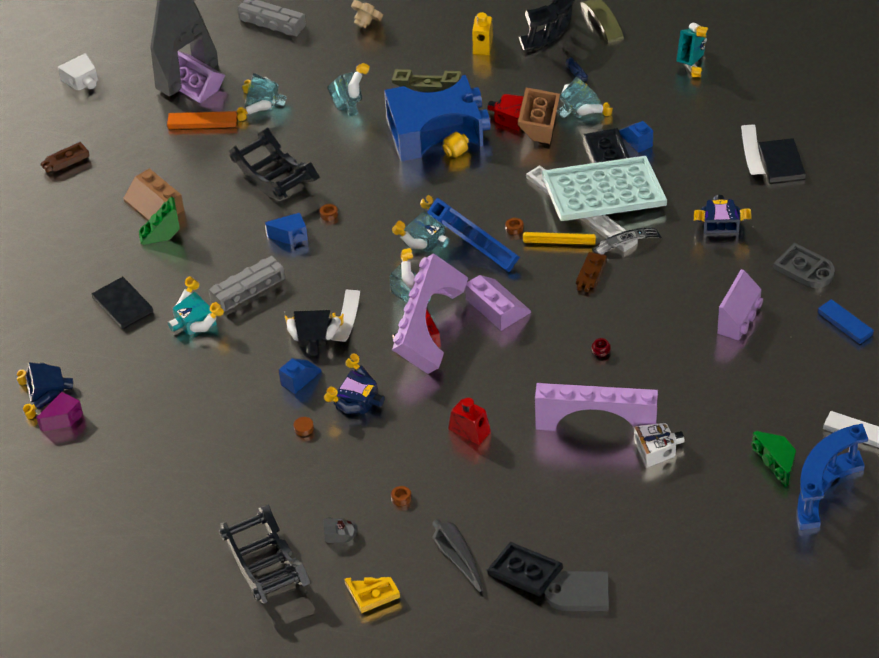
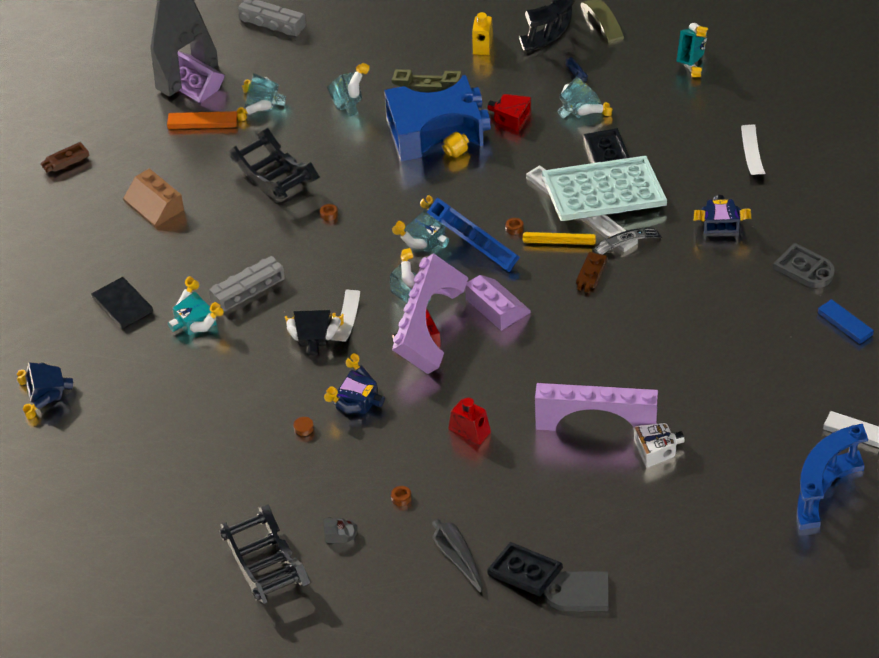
magenta slope [36,392,83,432] -> none
white torso [58,54,98,91] -> none
green slope [138,197,180,245] -> none
blue slope [265,213,308,245] -> none
blue slope [279,358,322,394] -> none
yellow wing [344,577,400,613] -> none
tan plant [351,0,383,29] -> none
medium nougat slope [518,88,560,144] -> none
dark red plate [591,338,611,356] -> none
blue slope [619,121,653,153] -> none
lavender slope [717,269,763,341] -> none
green slope [751,431,796,486] -> none
black tile [758,138,806,183] -> none

